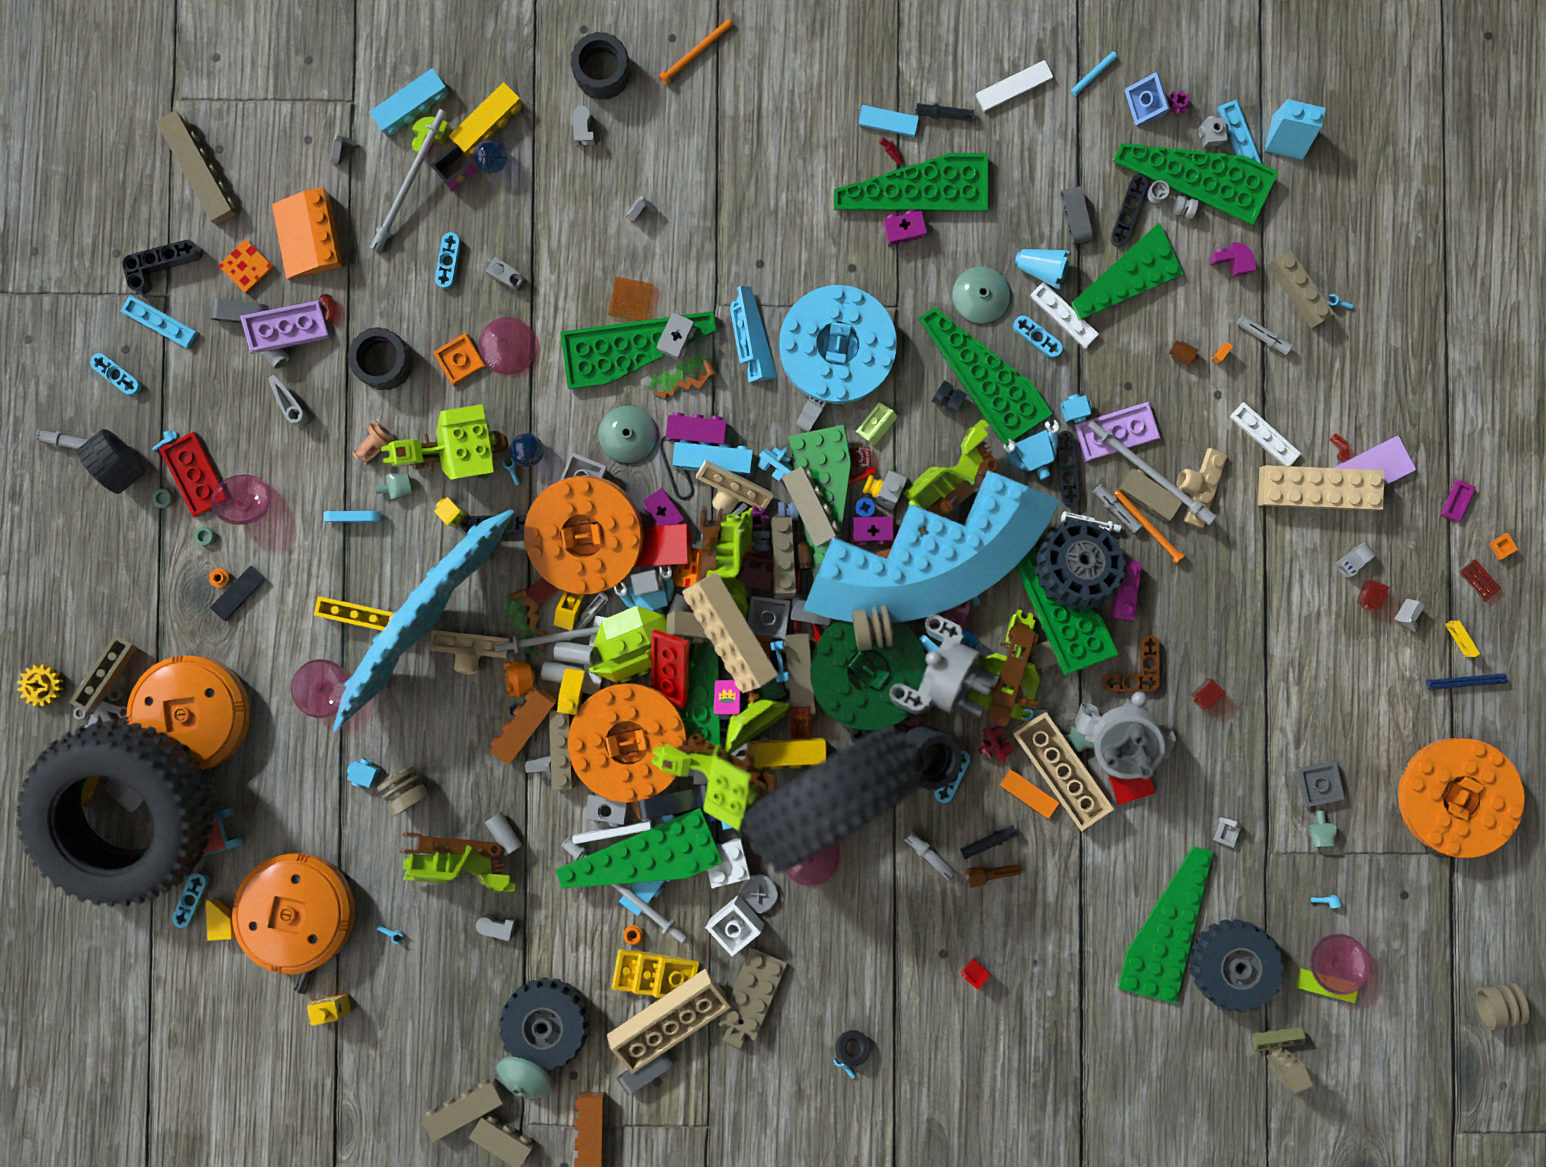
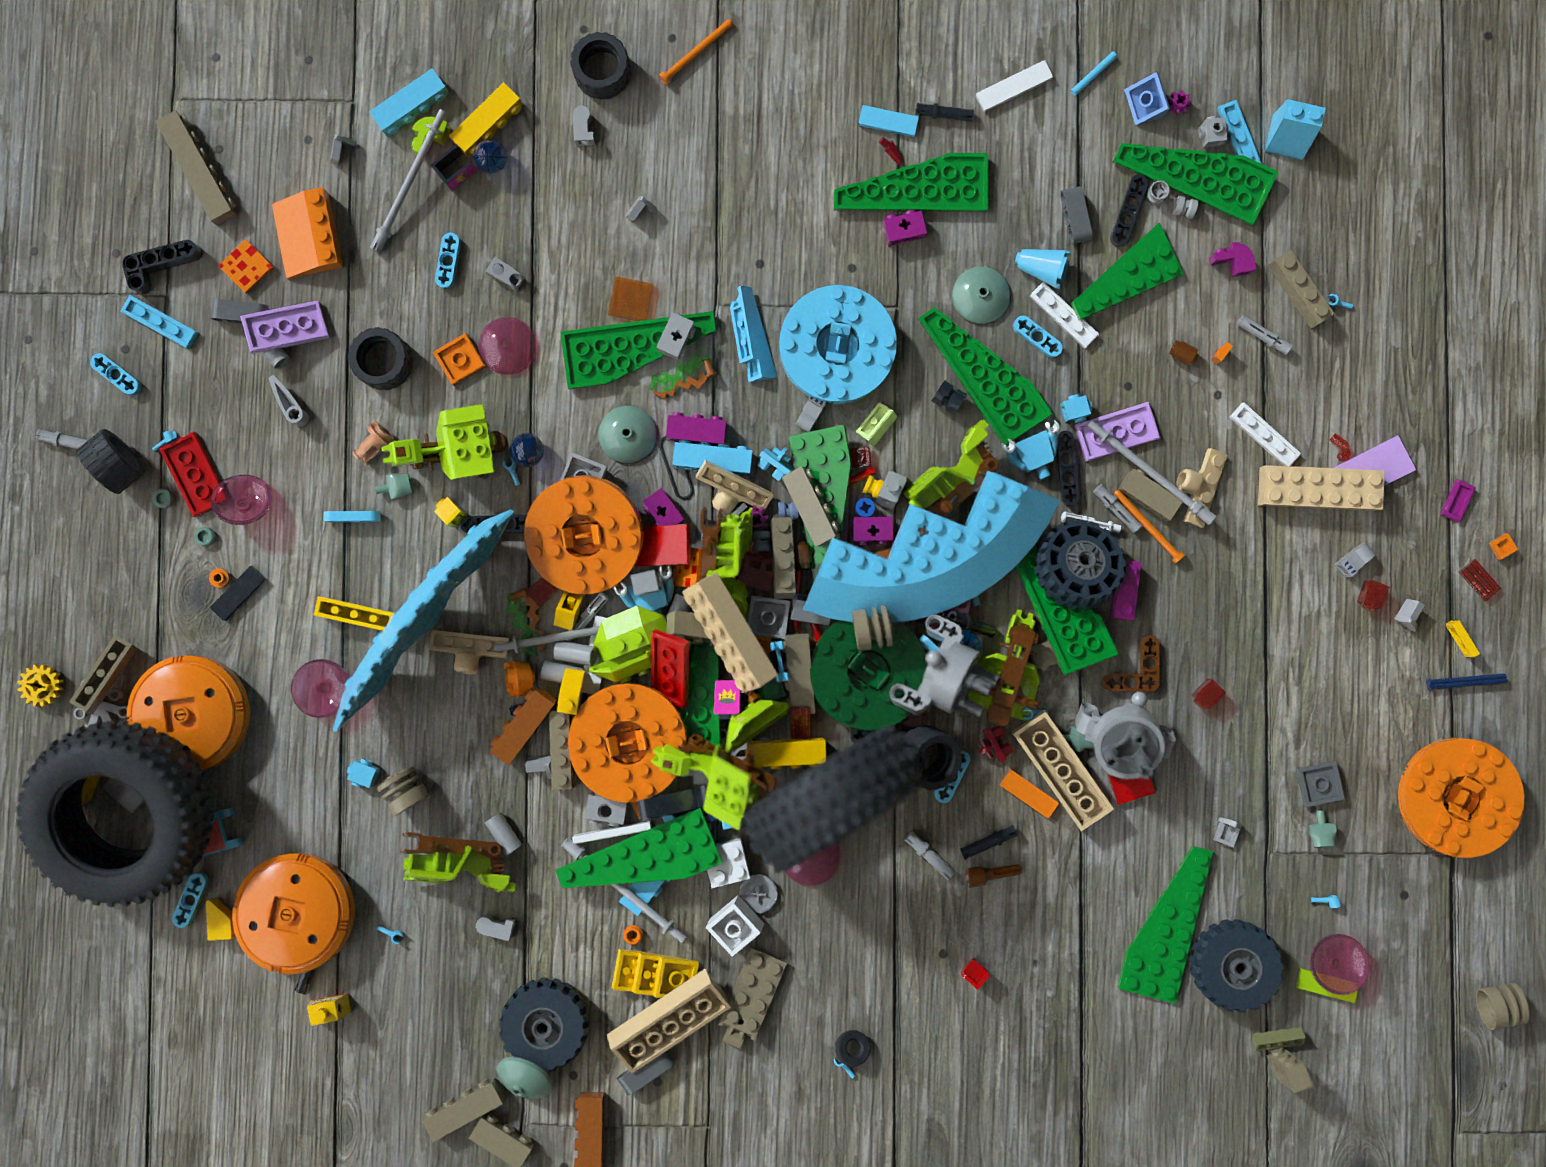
clear red arm [319,294,338,323] -> none
none -> black pin [947,611,996,638]

